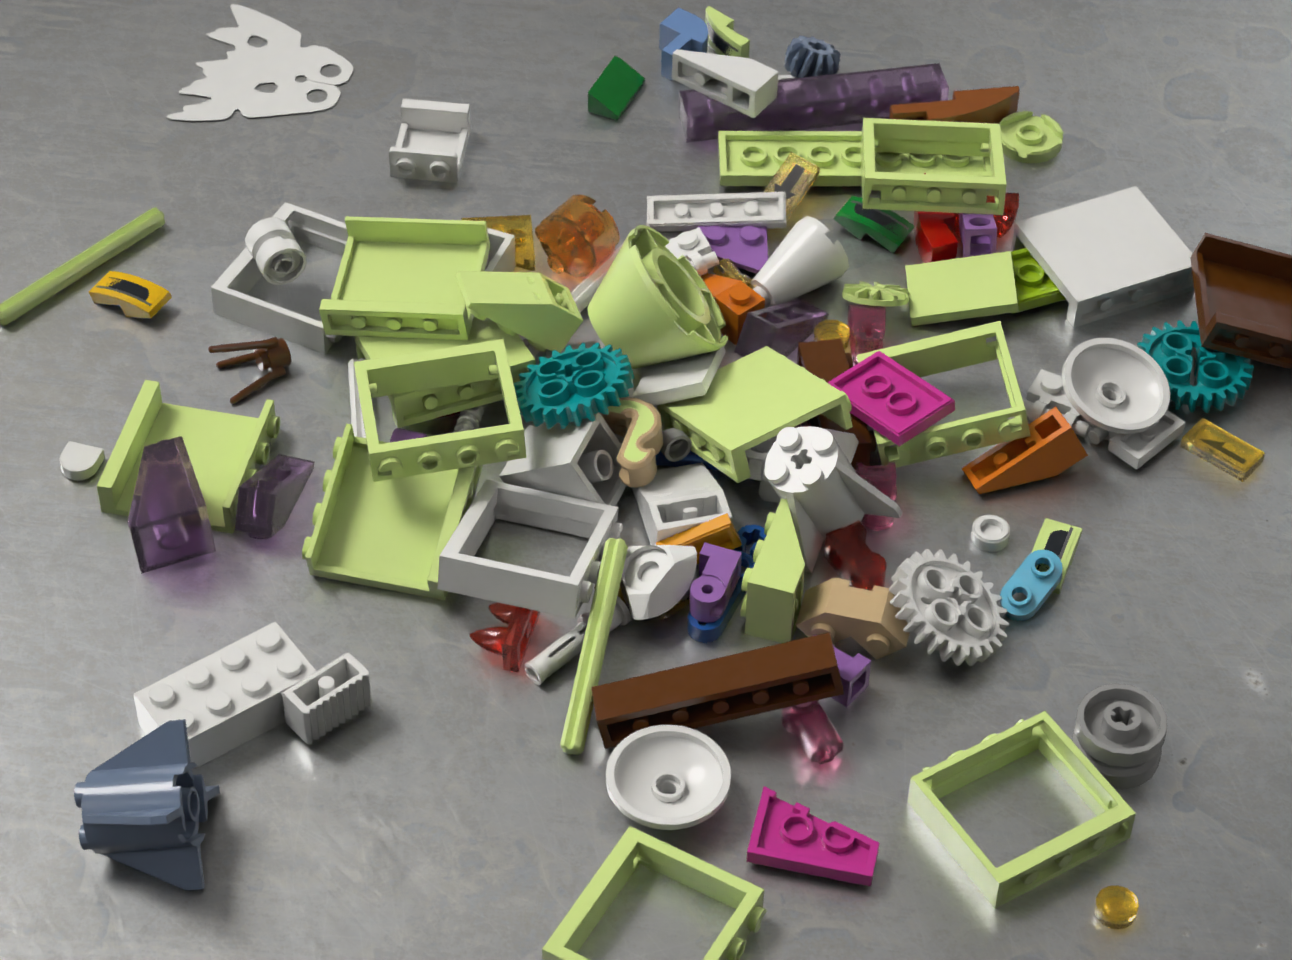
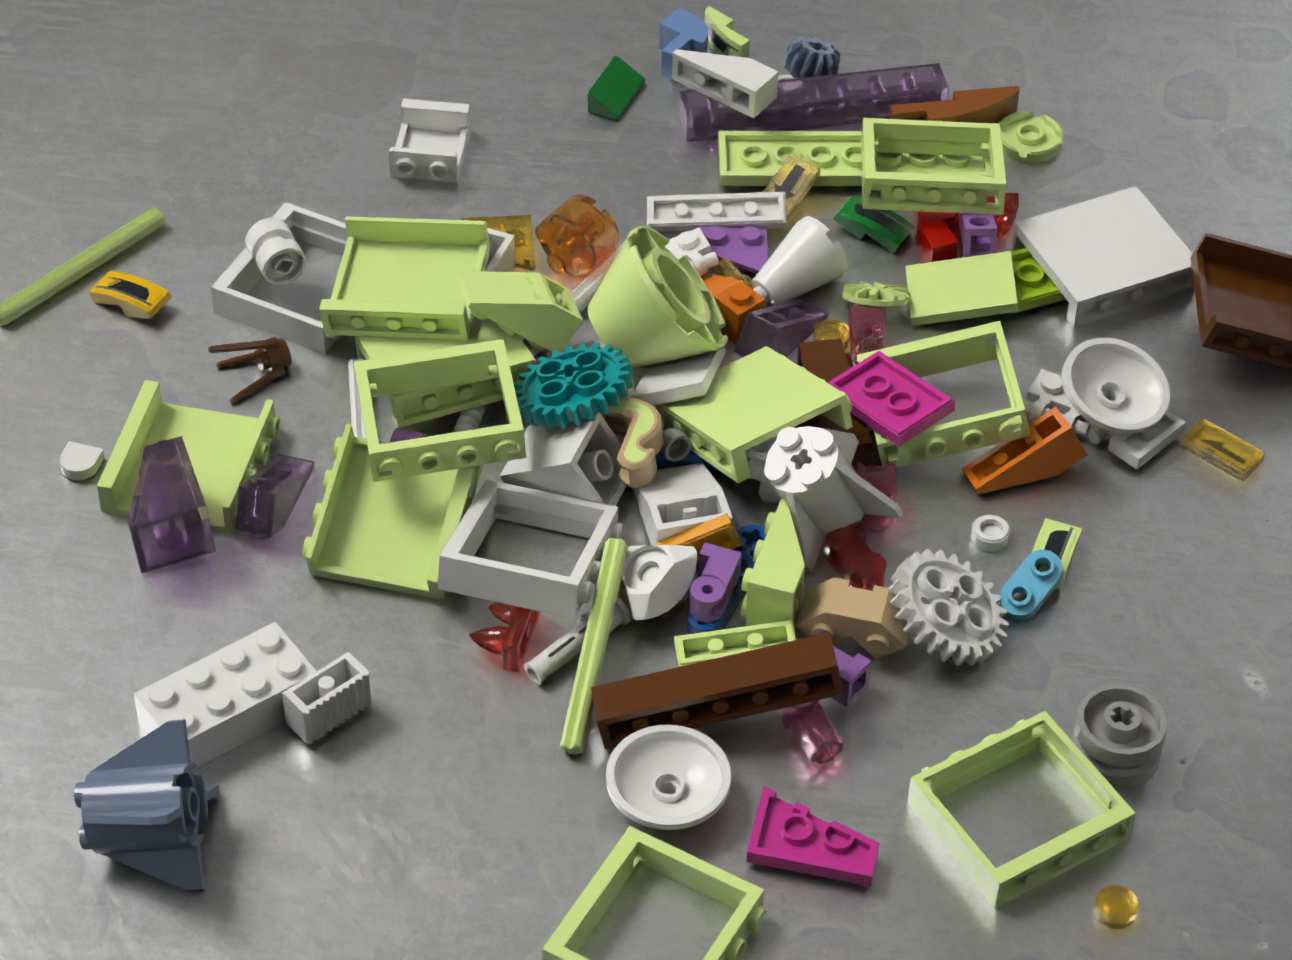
white piece [166,4,354,121] -> none
teal gear [1137,320,1254,413] -> none
none -> yellowish green slope [674,620,796,667]

